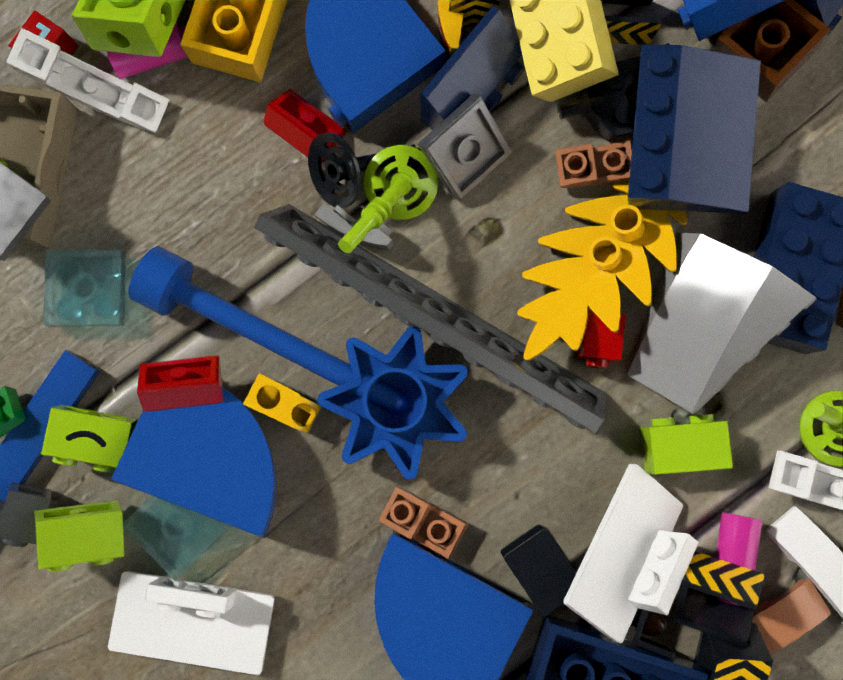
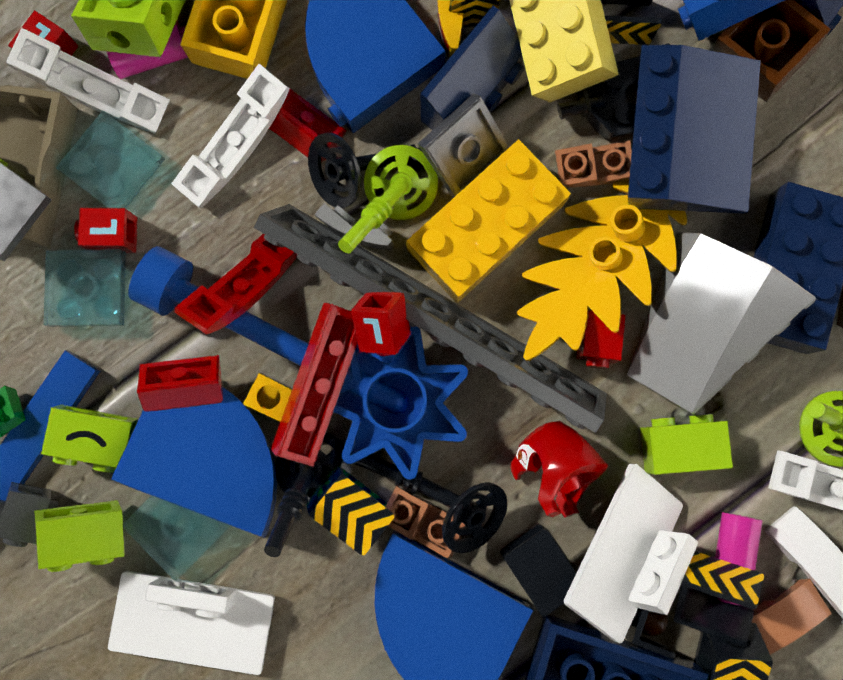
none -> clear light blue plate [56,111,165,208]
none -> red brick [74,208,138,253]
none -> white slope [171,64,290,208]
none -> red slope [174,234,297,335]
none -> black dish [264,432,351,557]
none -> red slope [271,303,358,467]
none -> piece [306,464,395,556]
none -> red brick [351,292,411,356]
none -> black dish [355,455,507,553]
none -> yellow brick [406,139,571,304]
none -> red piece [511,421,609,518]

